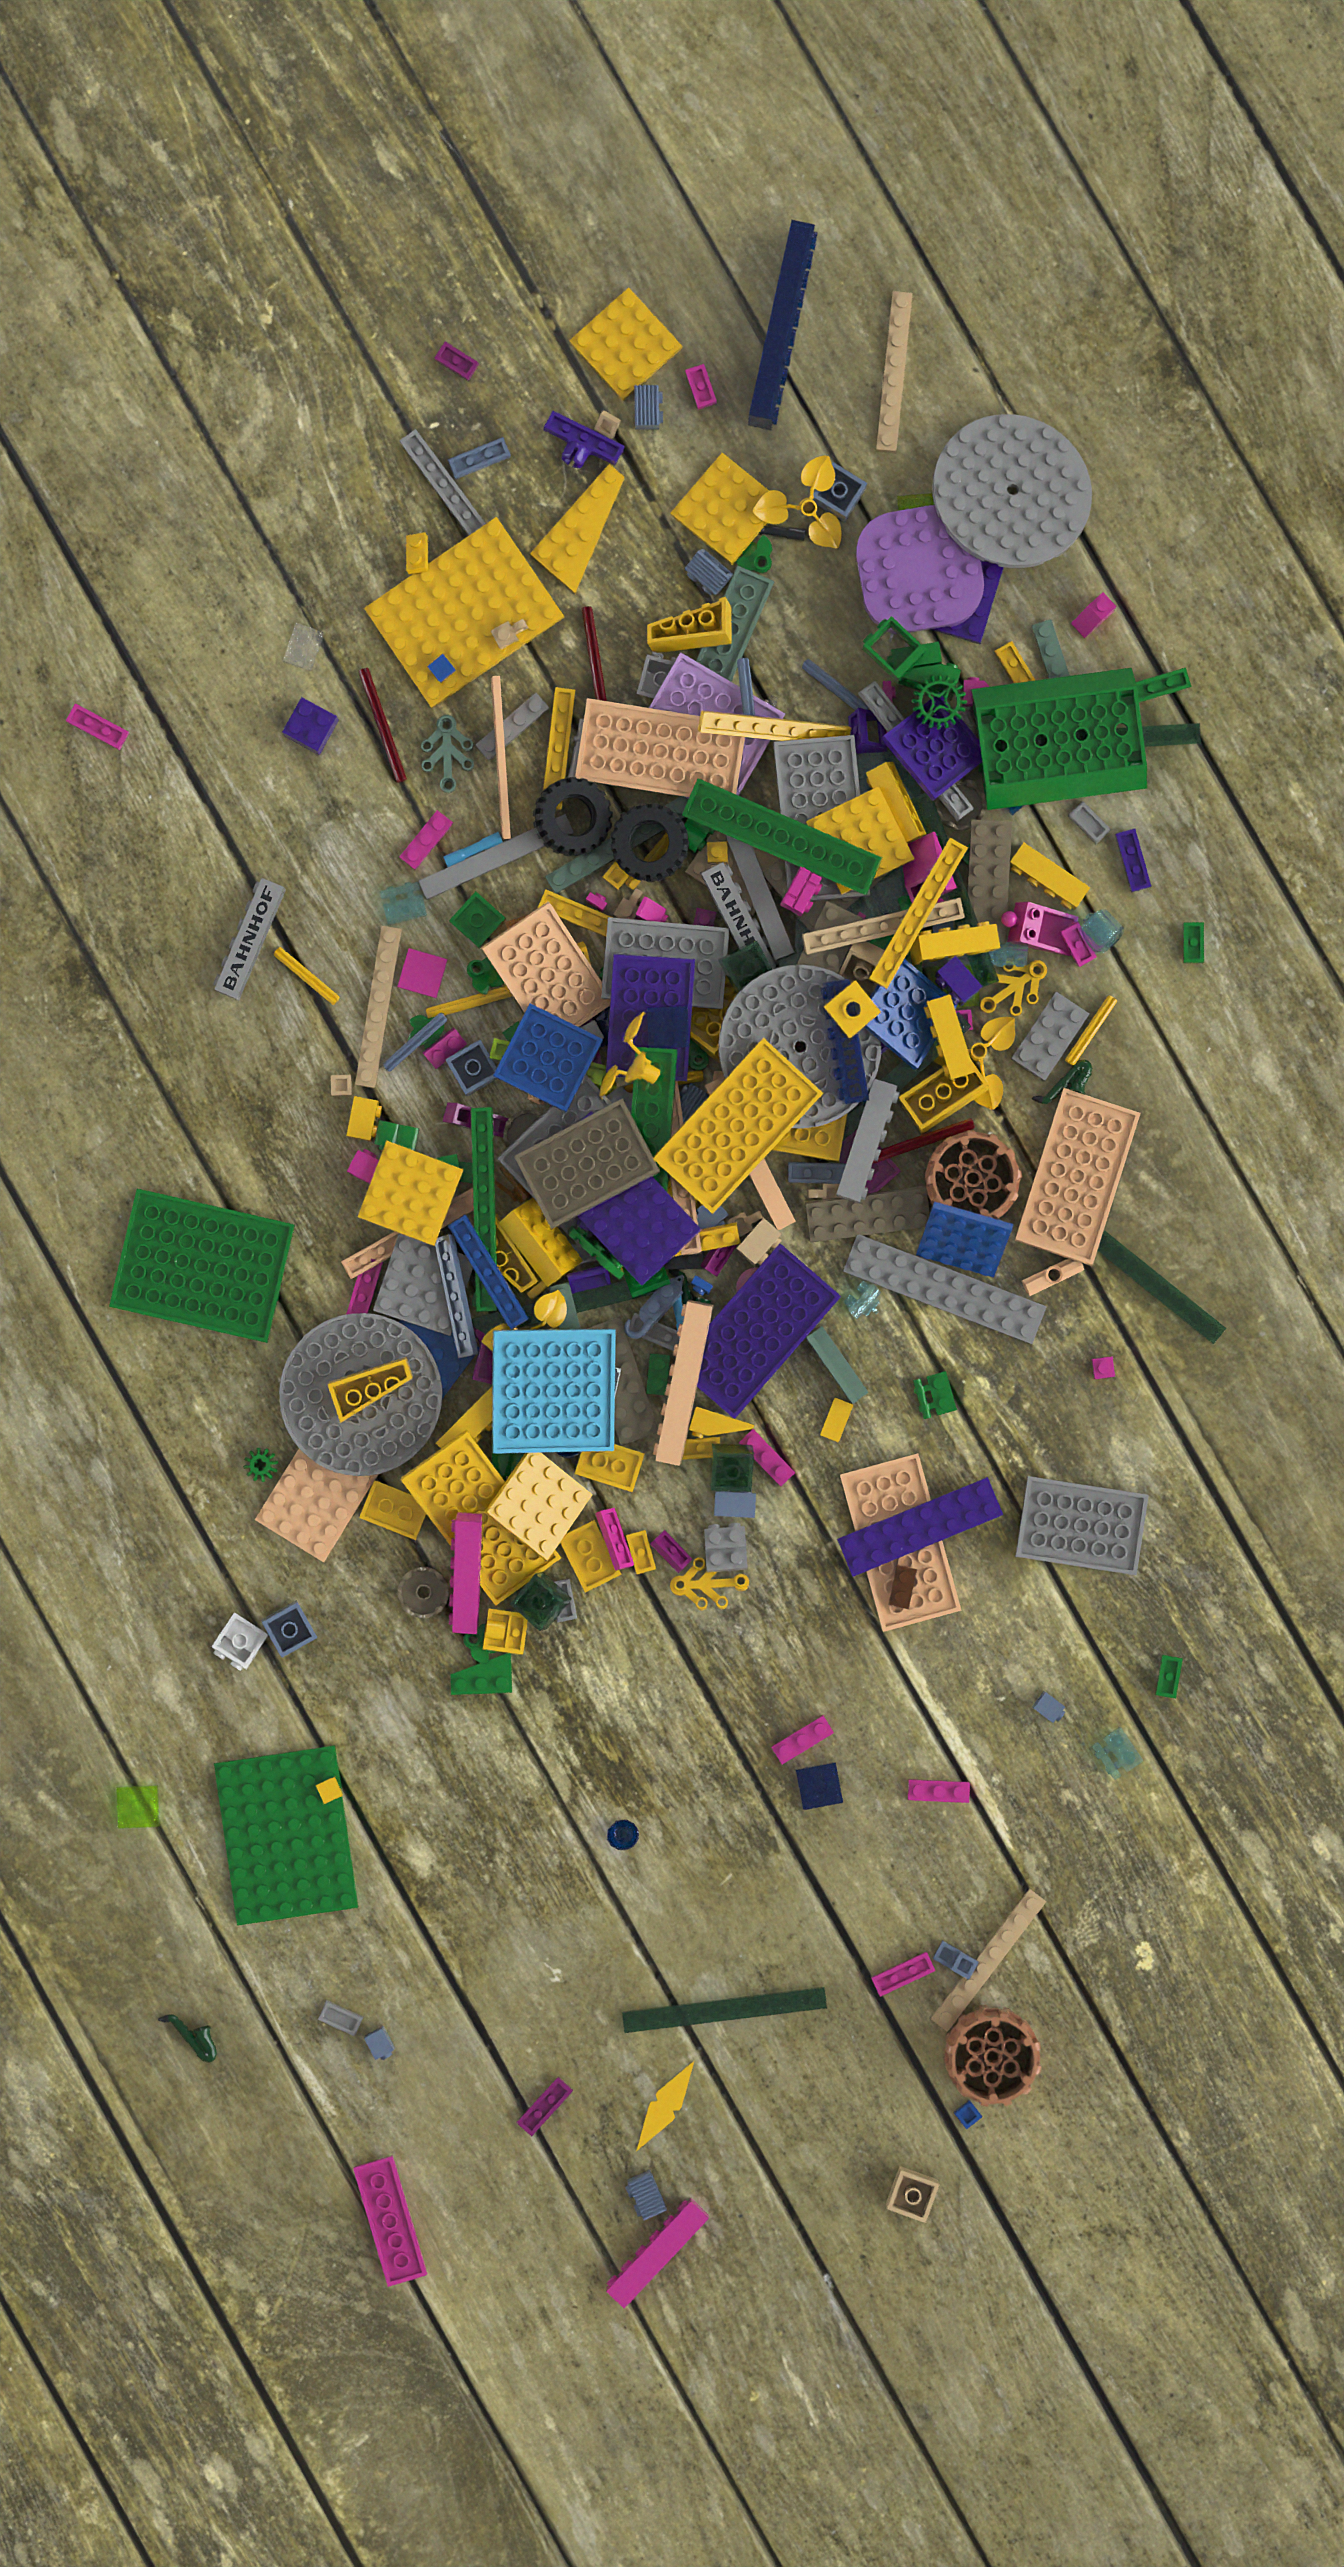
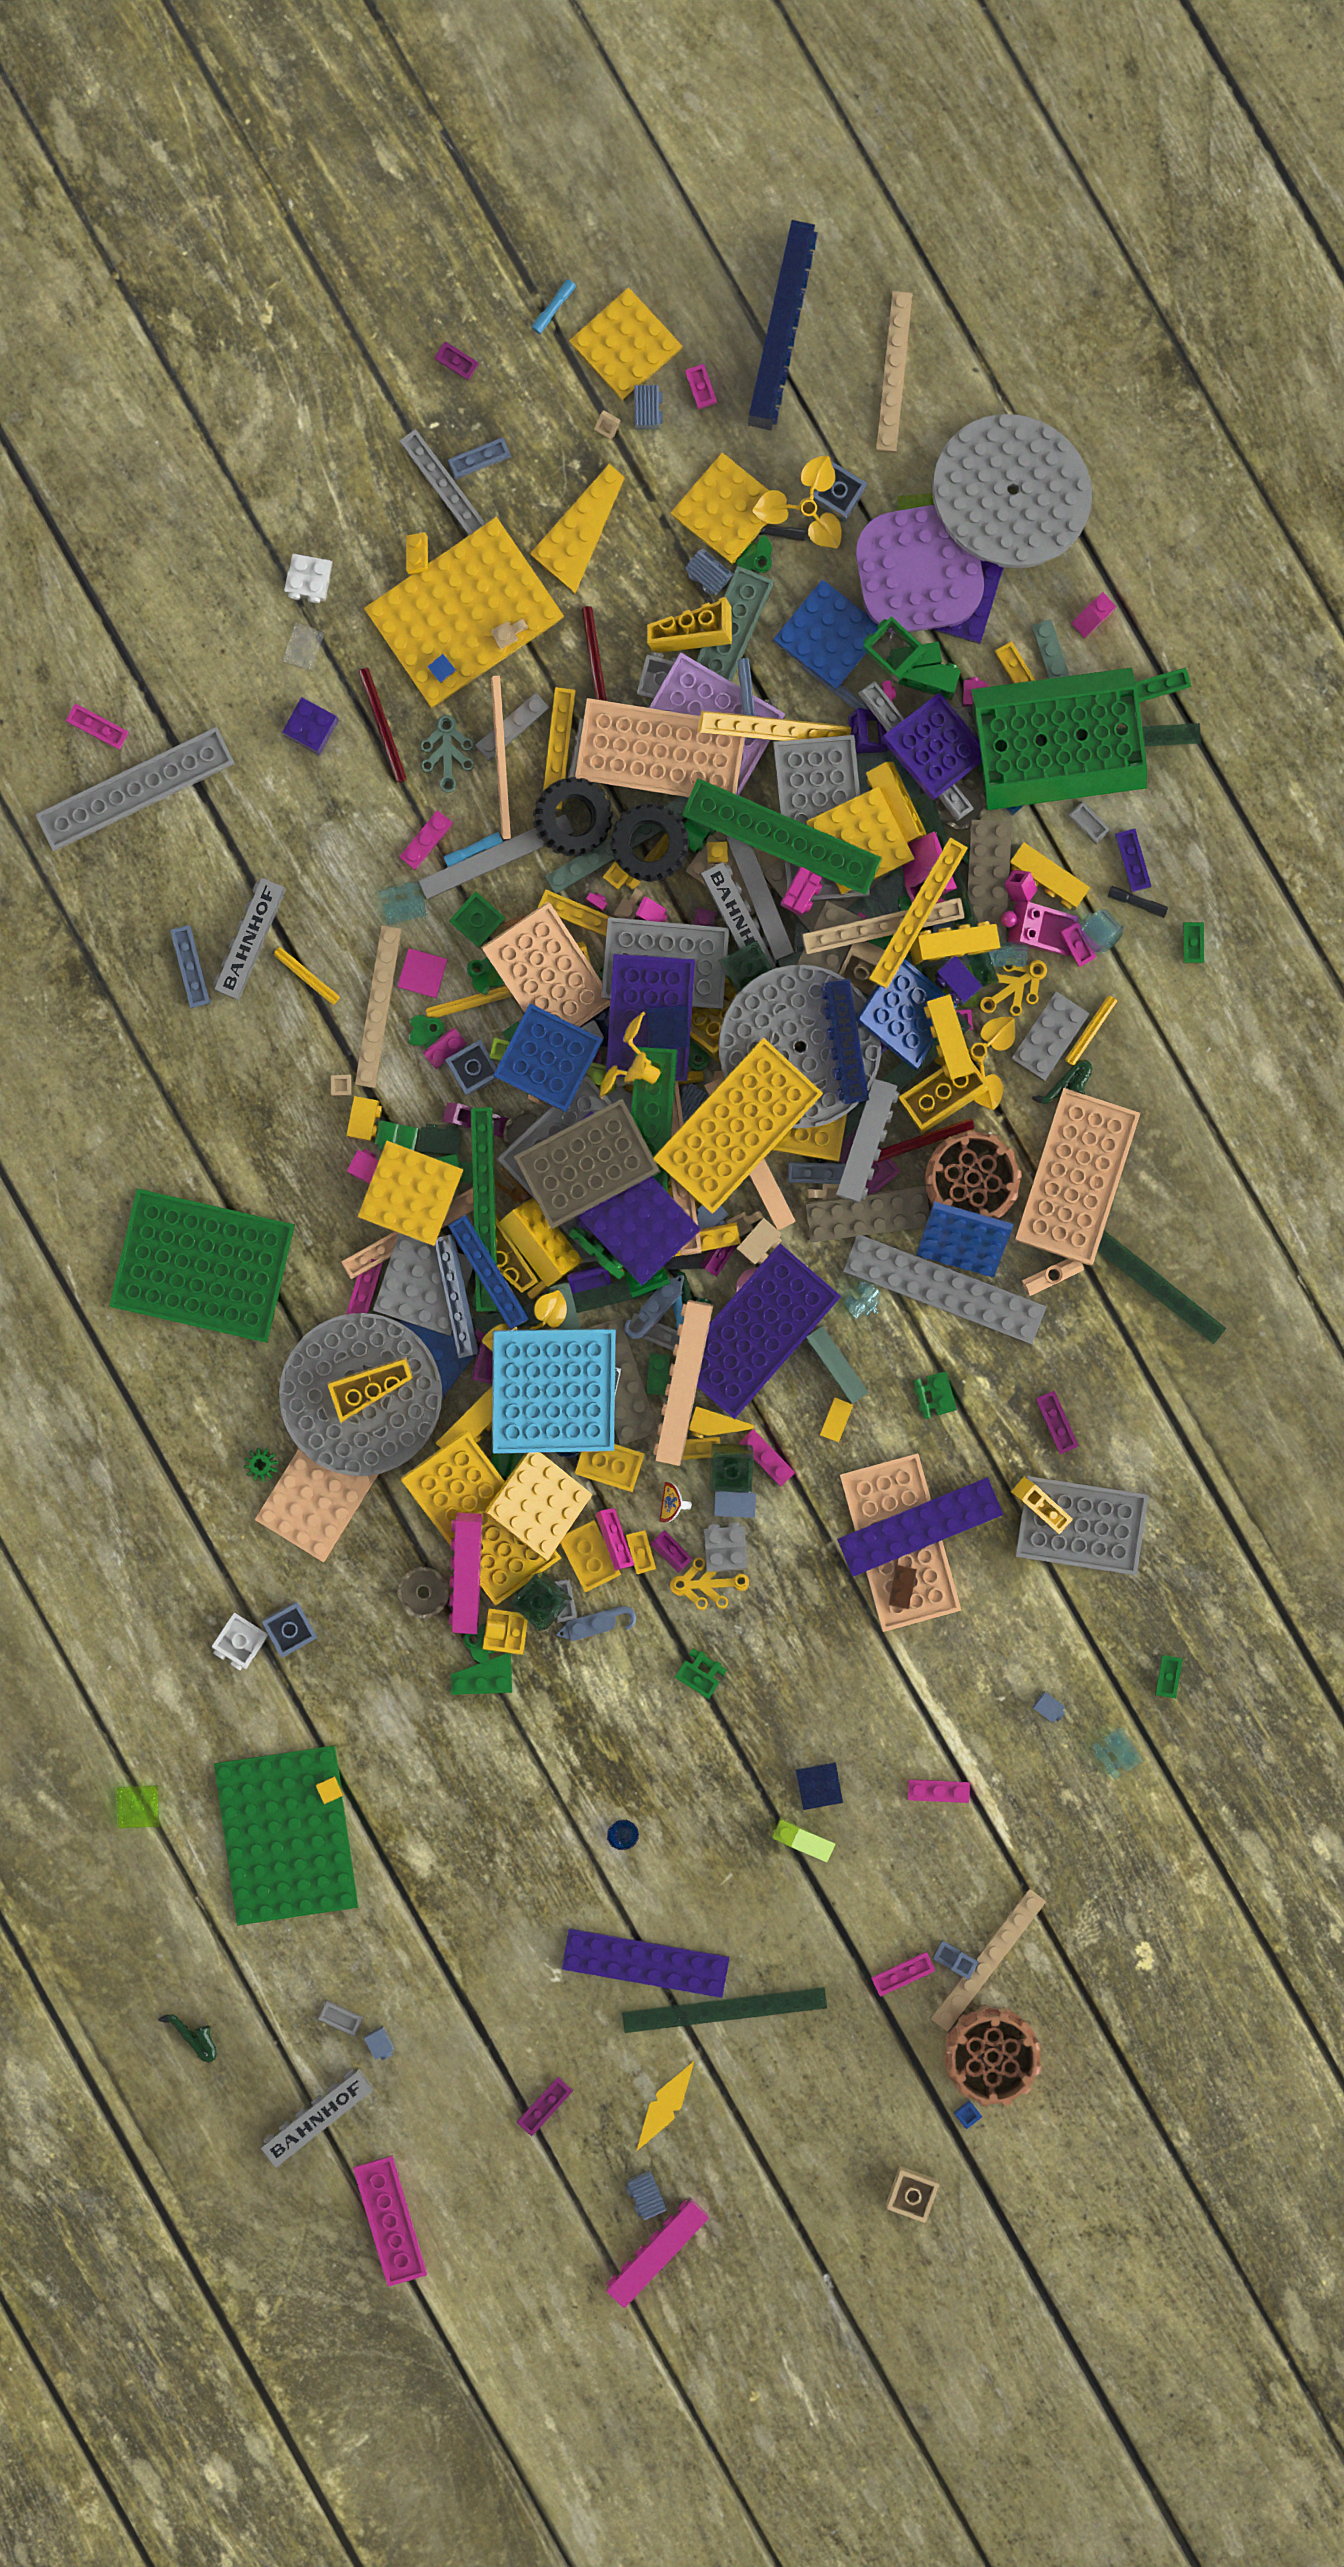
yellow plate [359,1480,426,1540] -> none
sand blue axle [383,1013,447,1072] -> none
dark purple plate [544,411,625,468] -> none
blue plate [691,1275,713,1296] -> none
dark pink plate [771,1715,834,1764] -> none
yellow piece [823,980,881,1038] -> none
green gear [912,674,967,729] -> none
dark pink plate [1092,1356,1115,1379] -> none
none -> light grey plate [35,727,235,852]
none -> sand blue plate [170,925,211,1009]
none -> light grey brick [261,2068,374,2167]
none -> white plate [284,554,333,603]
none -> clear green brick [419,1124,462,1156]
none -> dark azure piece [531,279,576,334]
none -> sand blue plate [556,1606,636,1641]
none -> dark purple plate [562,1928,730,1998]
none -> shield [659,1482,692,1523]
none -> green plate [675,1648,727,1699]
none -> lime slope [772,1817,836,1862]
none -> blue plate [773,579,878,691]
none -> dark pink brick [1004,870,1037,902]
none -> yellow slope [1011,1477,1072,1535]
none -> magenta plate [1035,1391,1079,1454]
none -> black piece [1107,886,1168,918]

